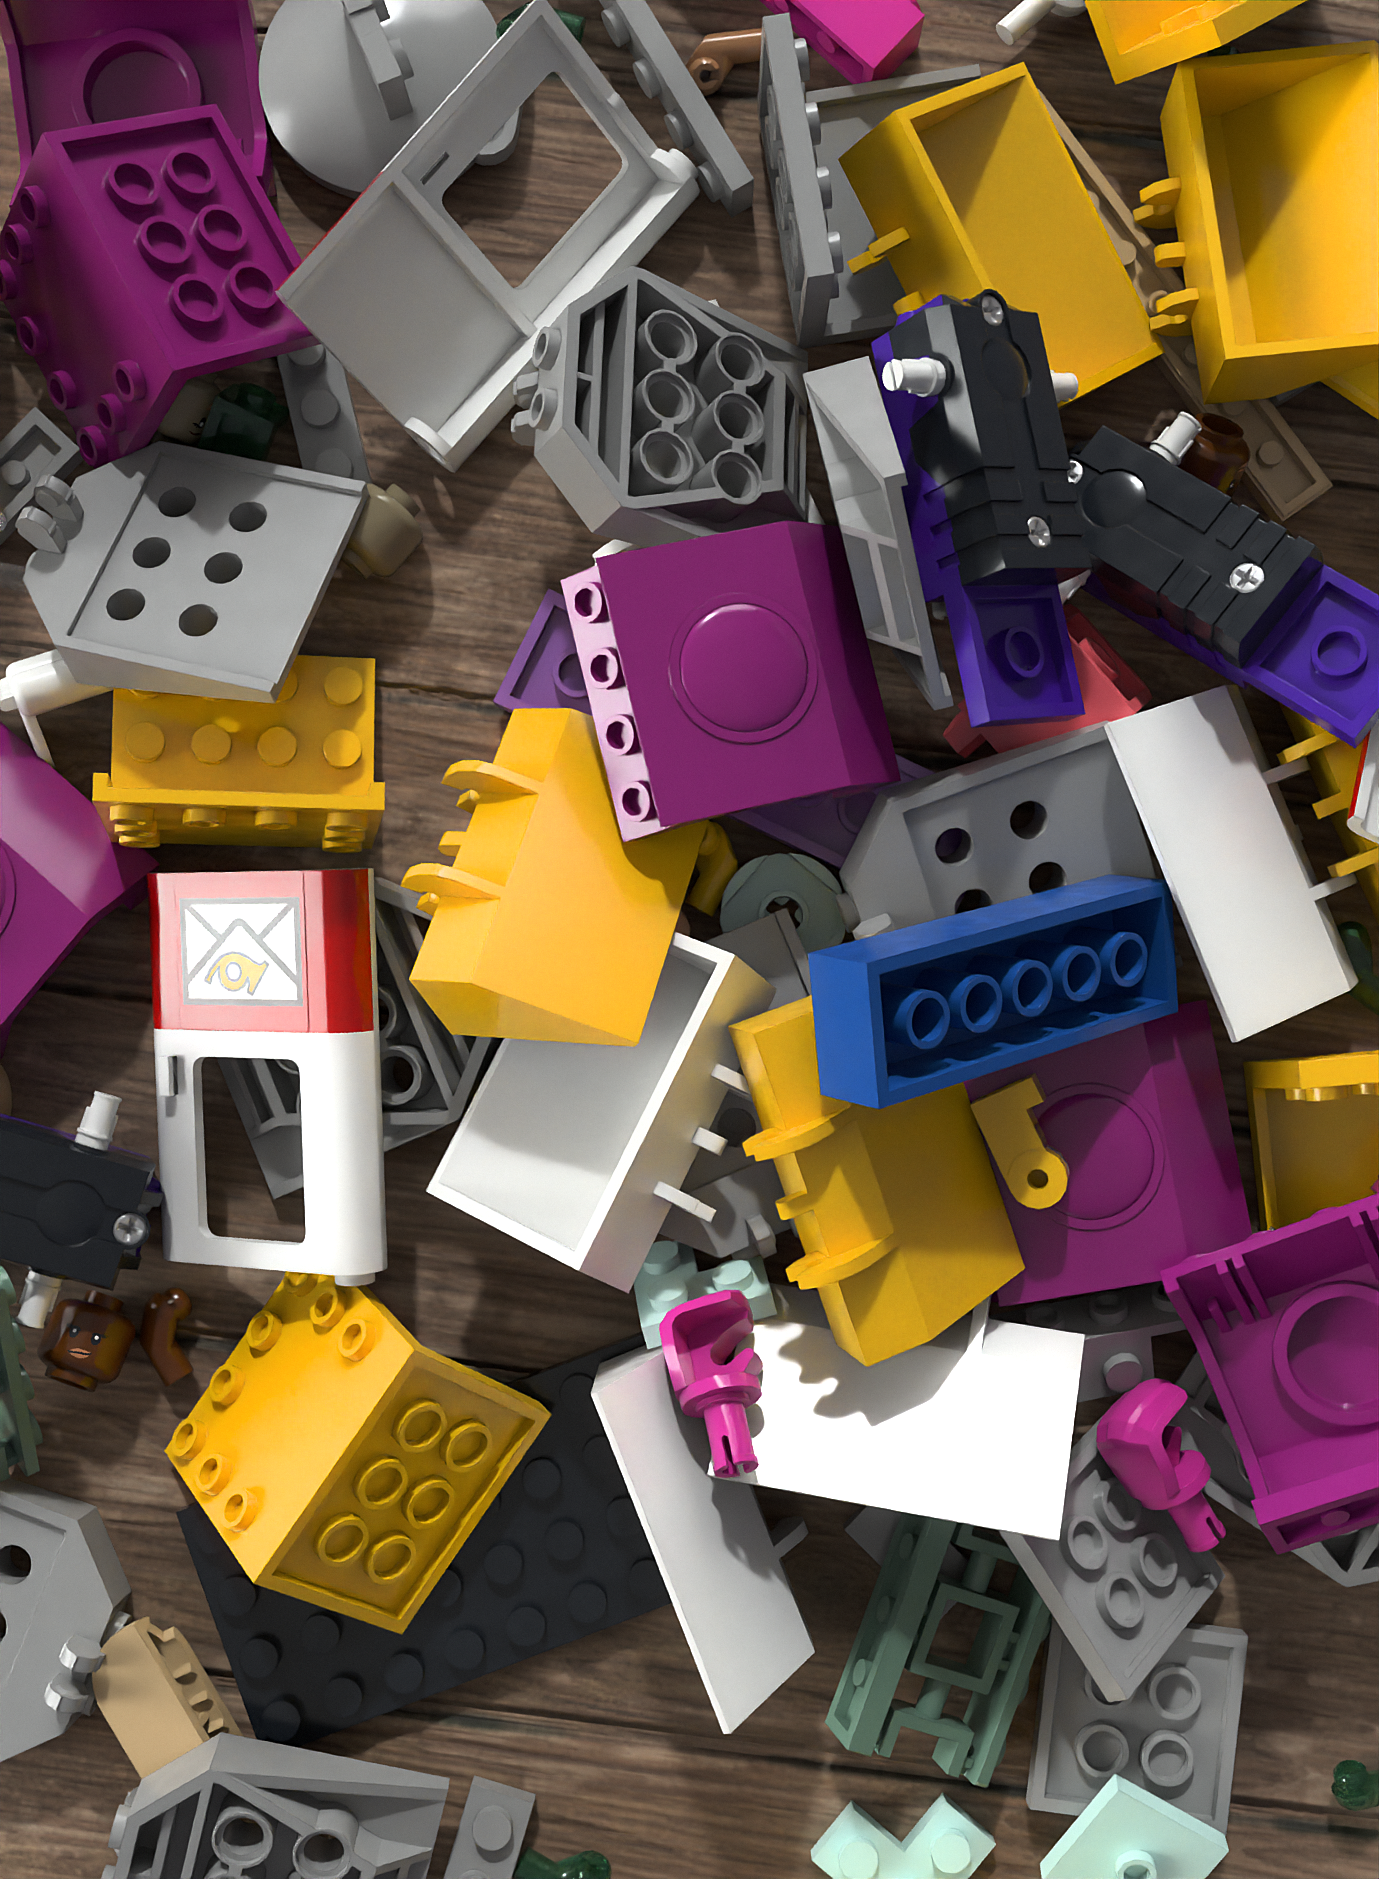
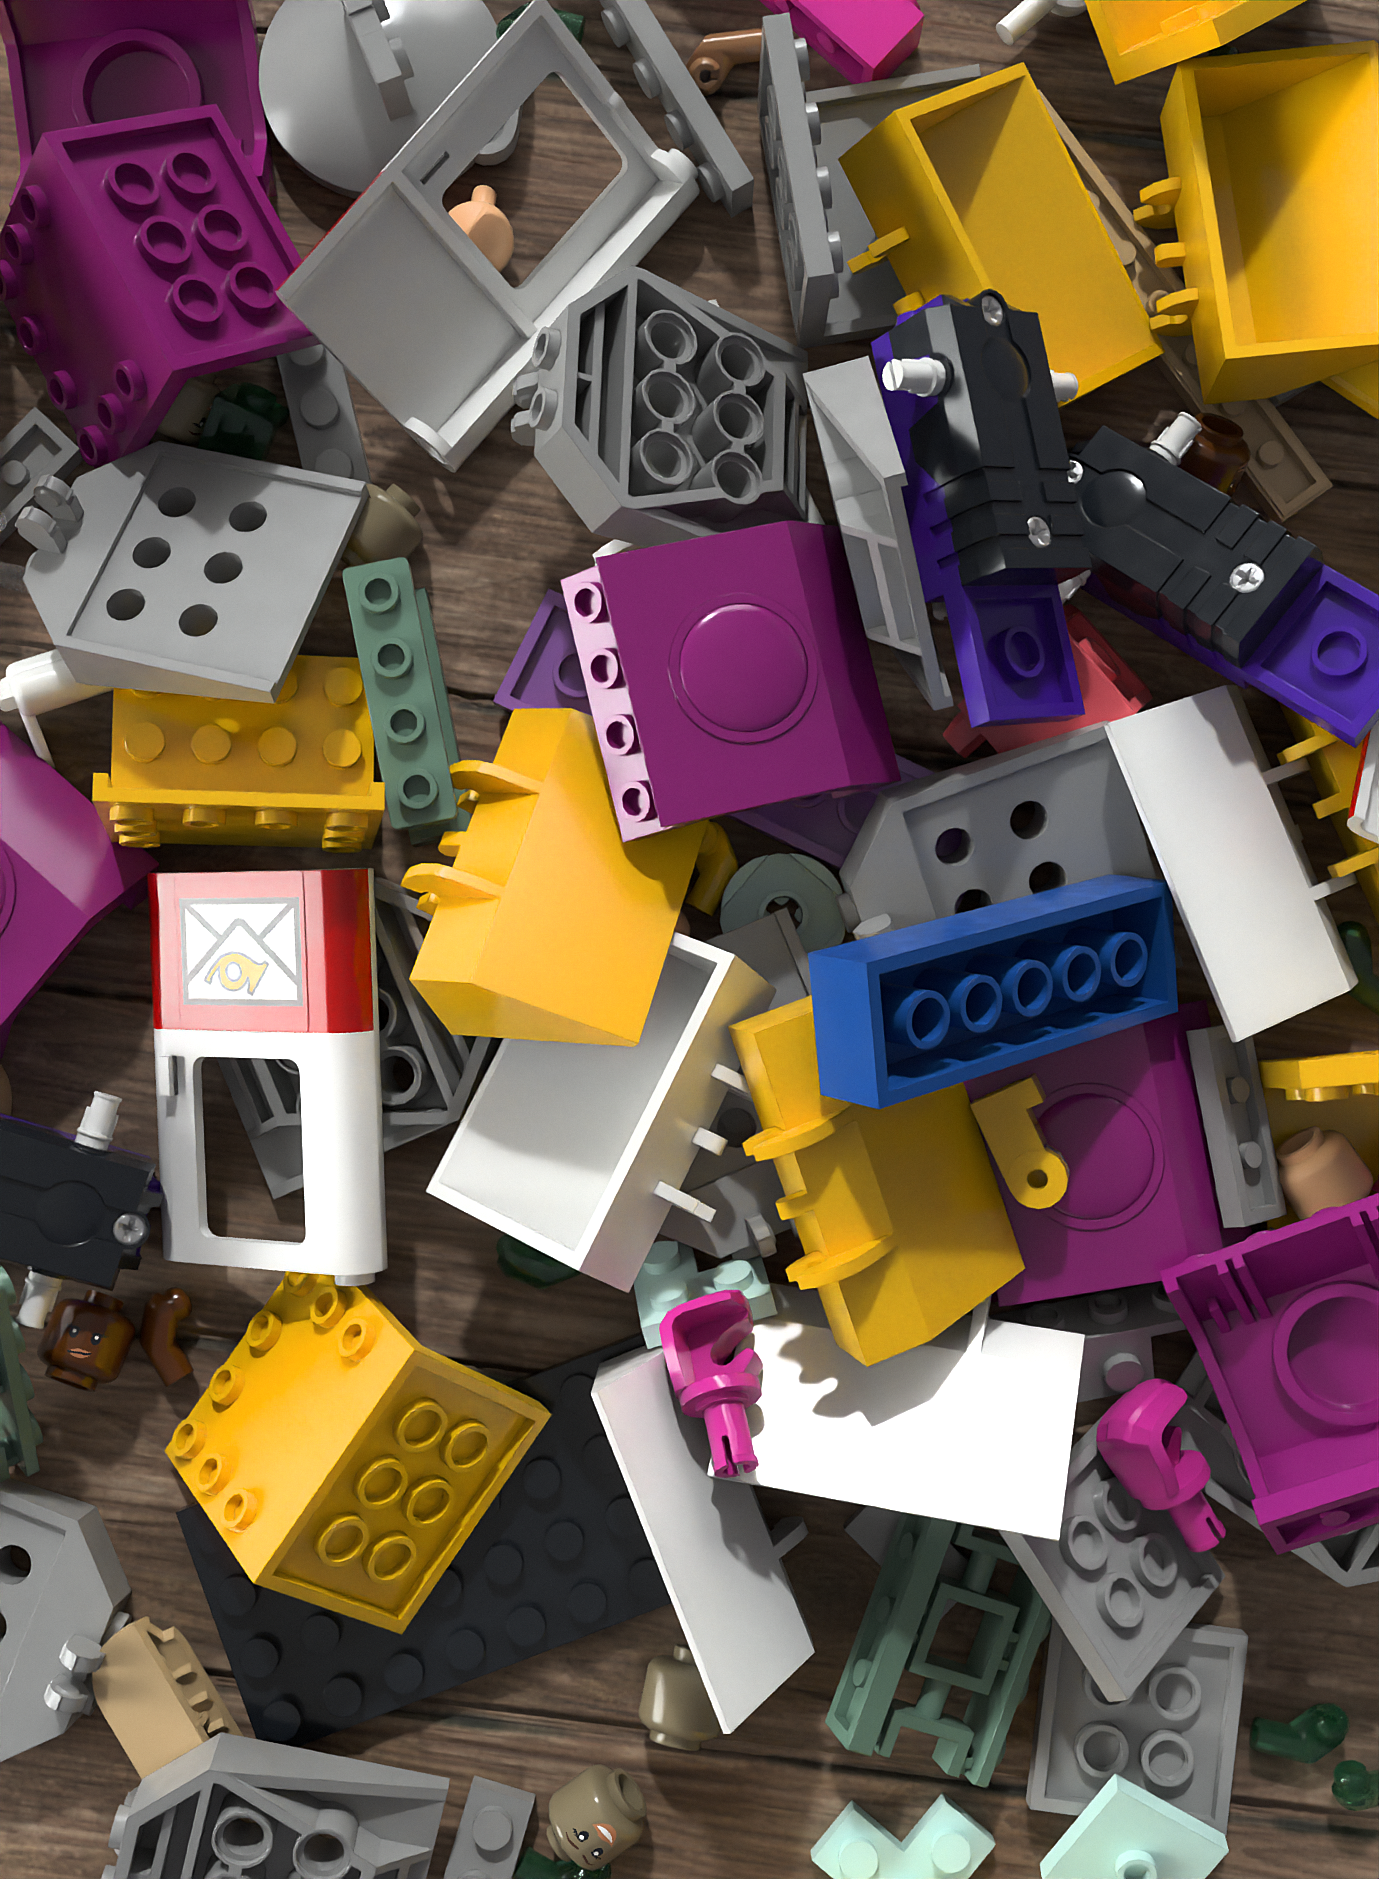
none -> sand green fence [342,557,472,847]
none -> light nougat piece [448,185,514,273]
none -> clear green arm [495,1234,582,1289]
none -> dark tan head [547,1764,647,1871]
none -> dark tan head [639,1644,721,1751]
none -> light grey plate [1186,1024,1287,1228]
none -> clear green arm [1249,1703,1350,1764]
none -> light nougat head [1275,1126,1373,1220]

